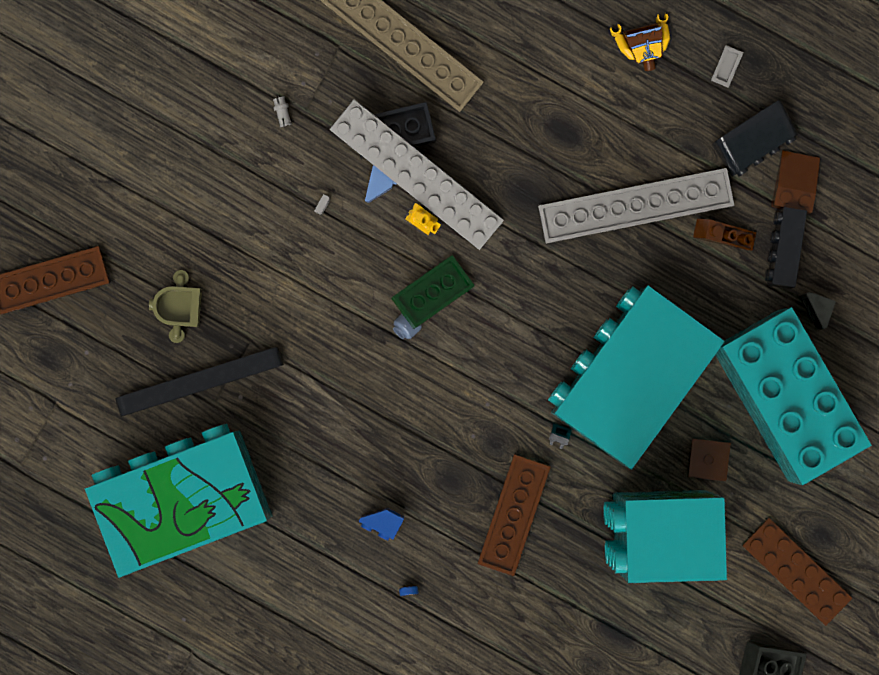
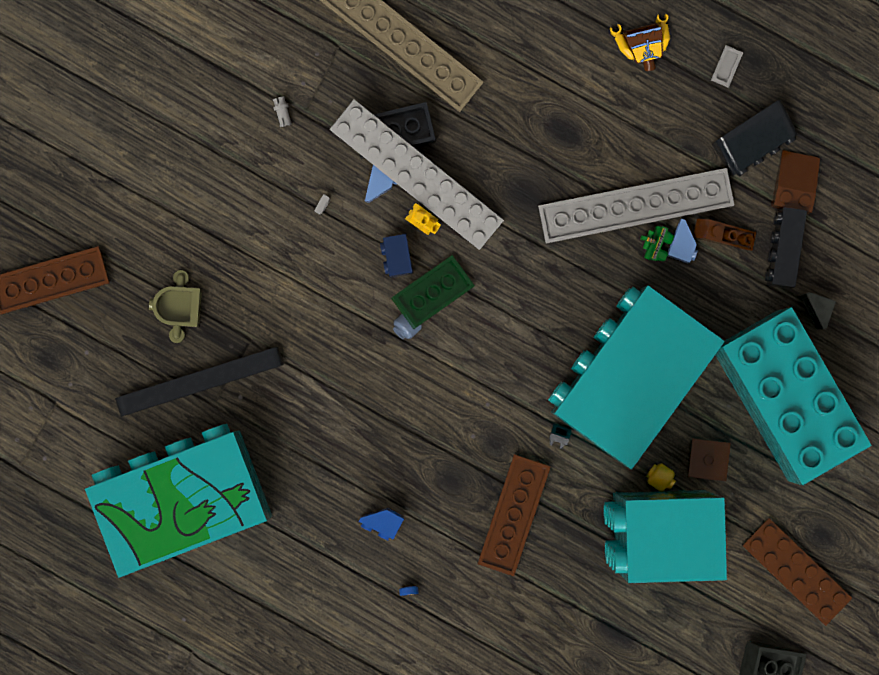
none -> dark blue brick [380,234,413,278]
none -> green hips [640,226,674,261]
none -> yellow head [646,463,676,492]
none -> medium blue slope [667,219,698,264]

